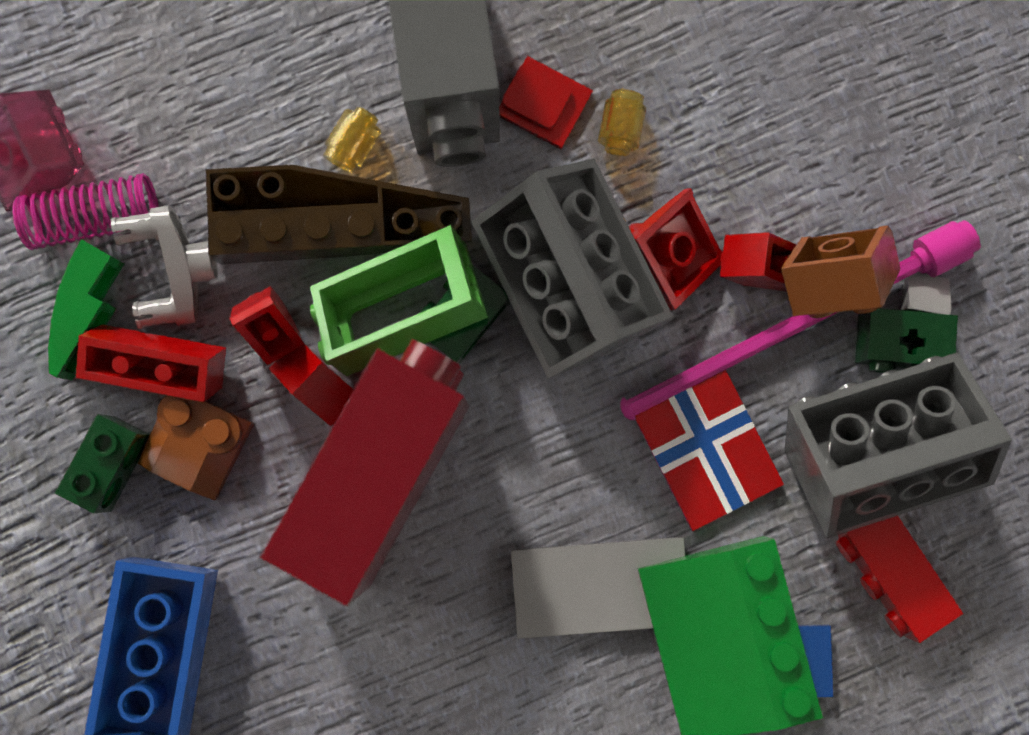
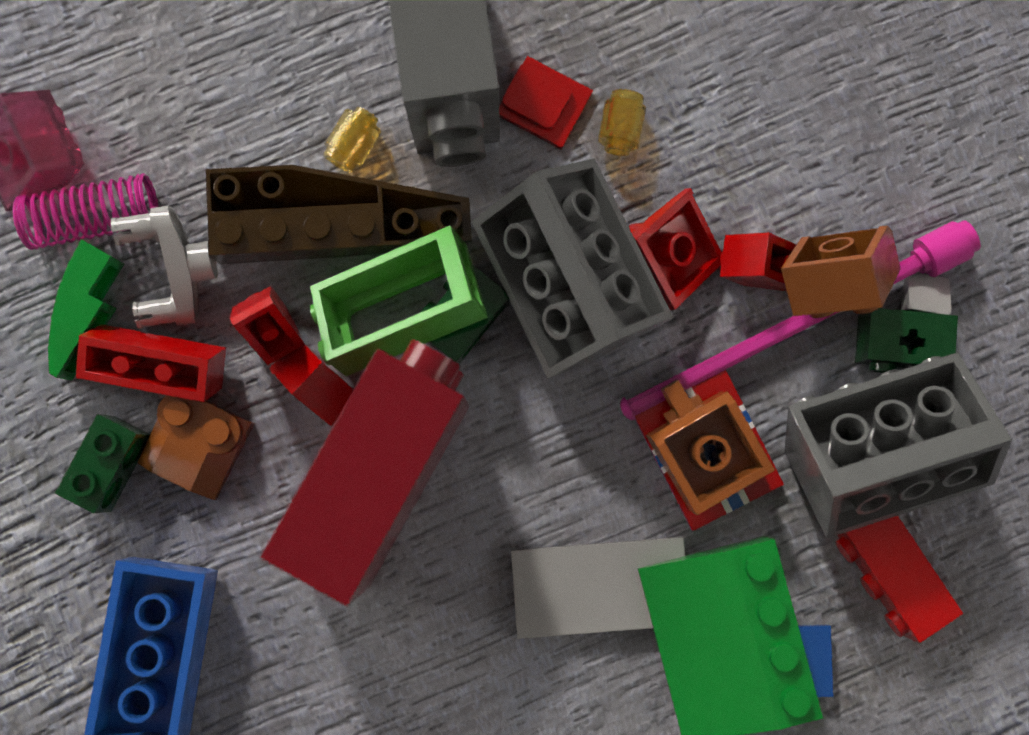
none -> dark orange hinge [645,380,775,515]

